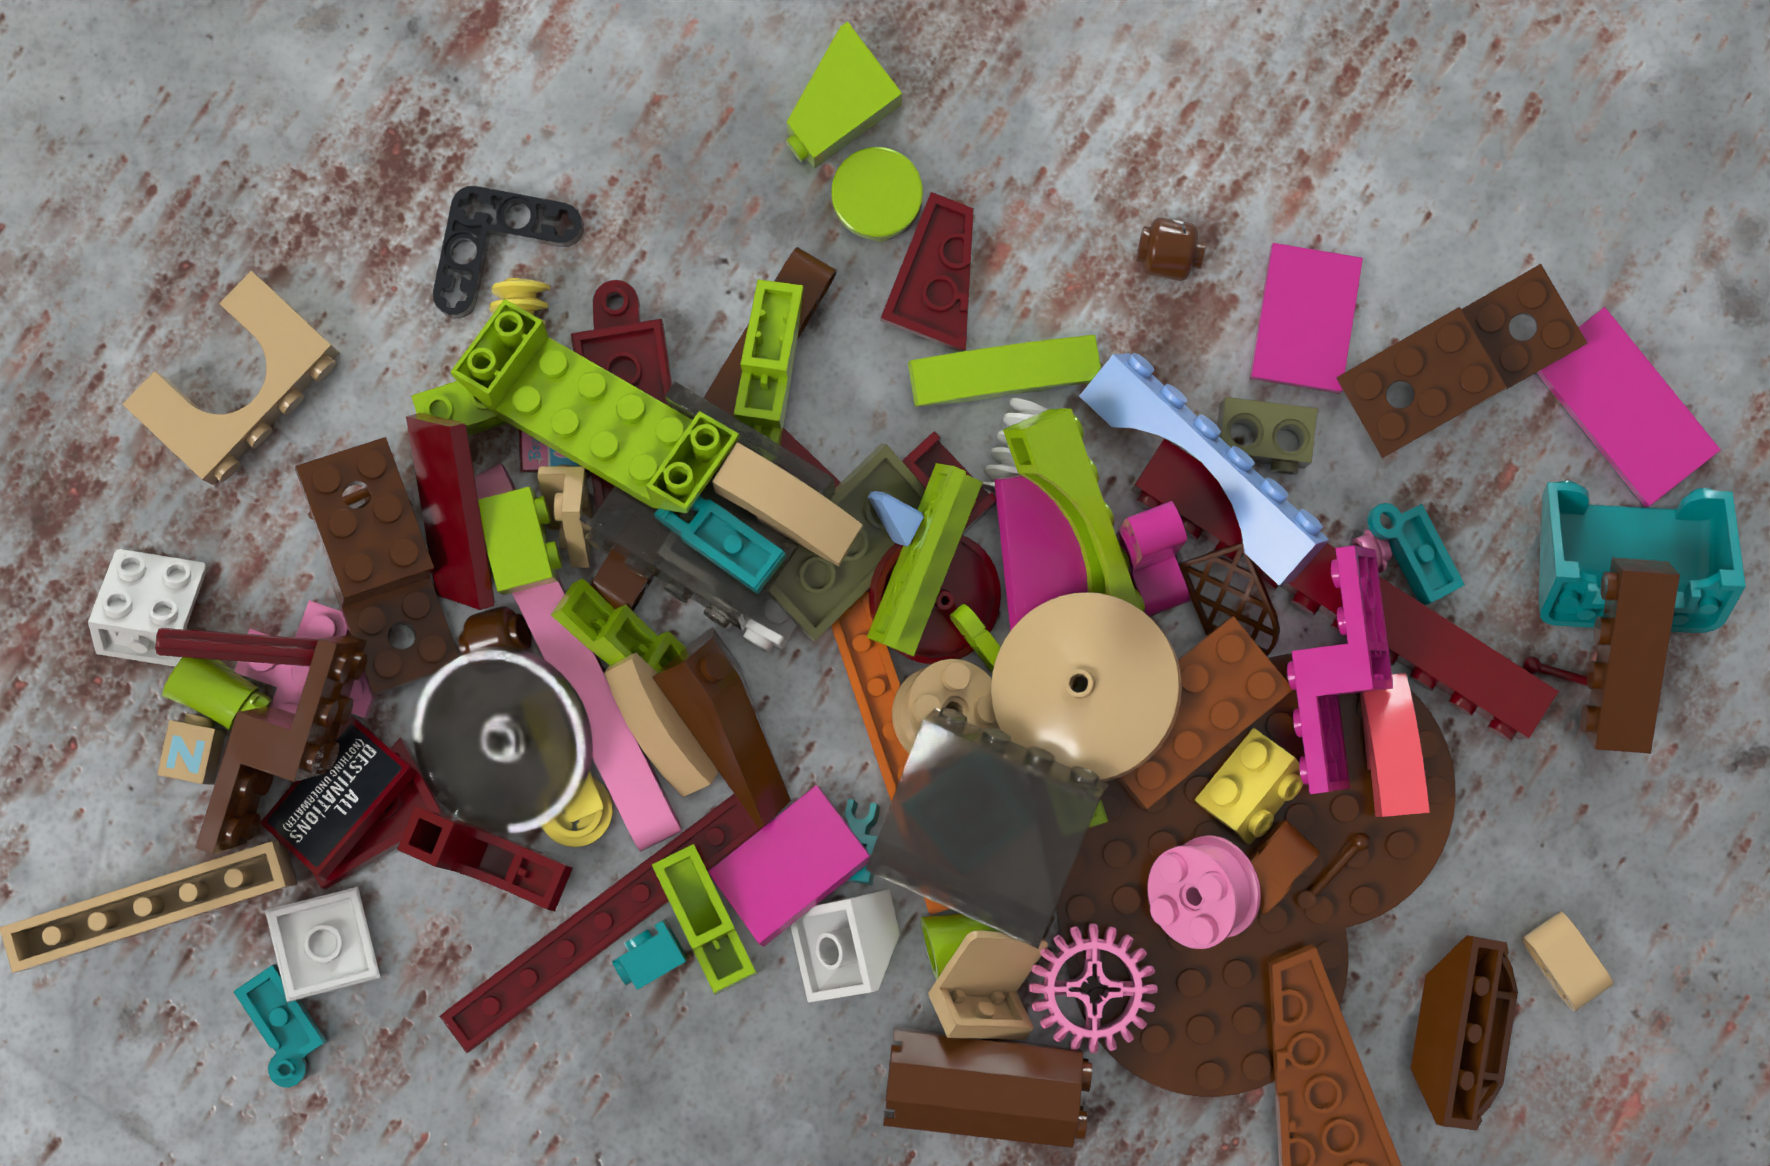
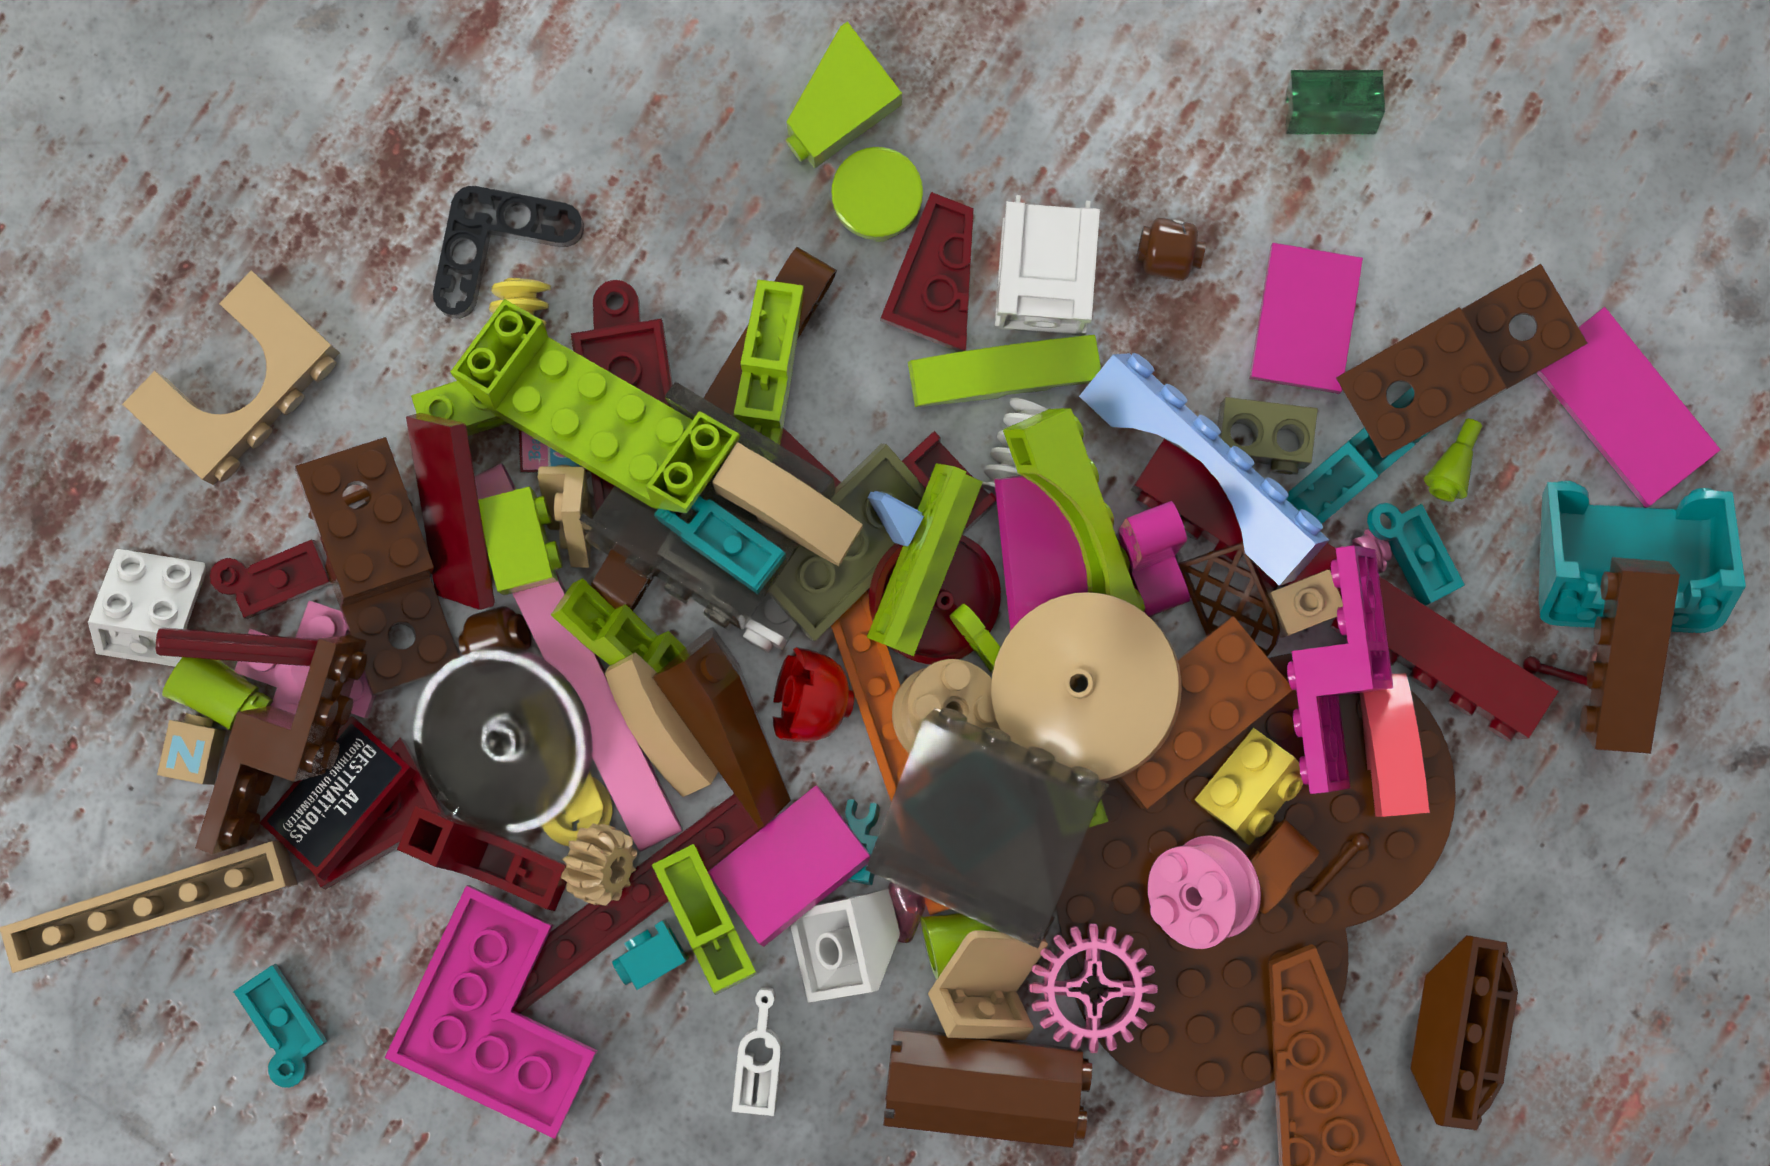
white tile [265,887,380,1003] -> none
tan beam [1522,911,1614,1012] -> none
none -> dark red hinge [210,539,331,619]
none -> dark pink plate [385,885,598,1139]
none -> tan gear [561,823,637,906]
none -> white piece [731,987,782,1116]
none -> red cylinder [773,647,854,743]
none -> clear pink arm [888,871,926,943]
none -> white container [994,195,1100,336]
none -> tan bracket [1268,570,1343,638]
none -> clear green hinge [1285,70,1385,134]
none -> teal slope [1286,387,1431,524]
none -> lime cone [1424,418,1483,502]

